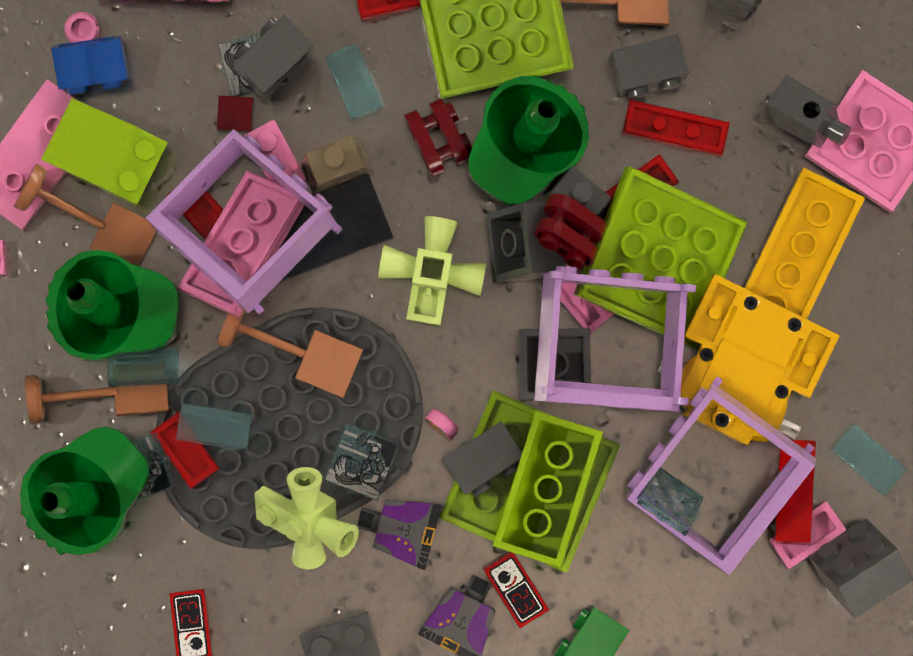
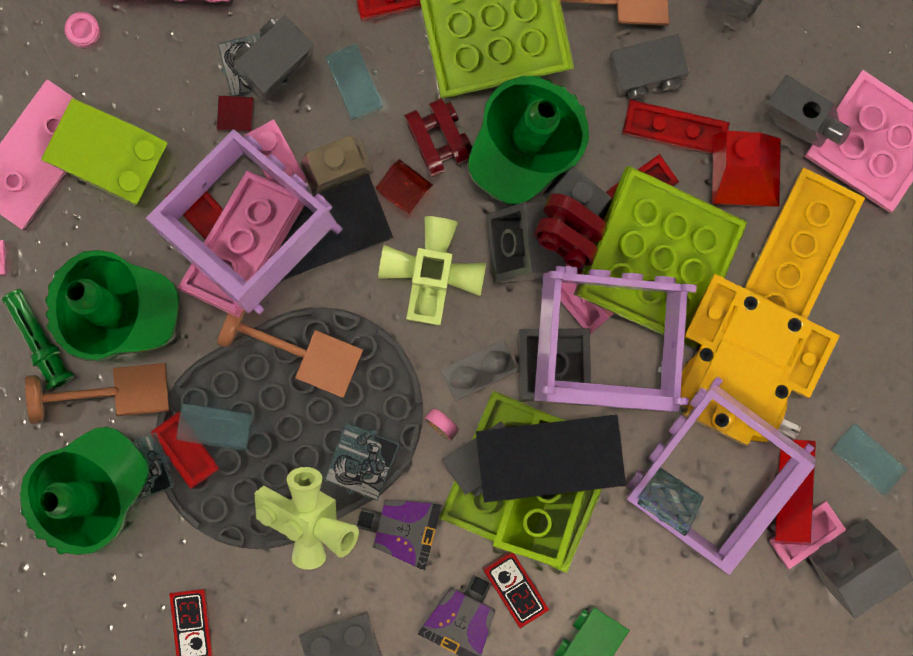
nougat piece [13,164,156,266] -> none
blue brick [51,35,129,94] -> none
clear light blue tile [107,348,179,387] -> none
none -> green pin [1,289,75,392]
none -> clear red piece [375,159,433,217]
none -> light grey tile [441,340,518,401]
none -> black tile [476,414,626,503]
none -> red slope [712,131,781,207]

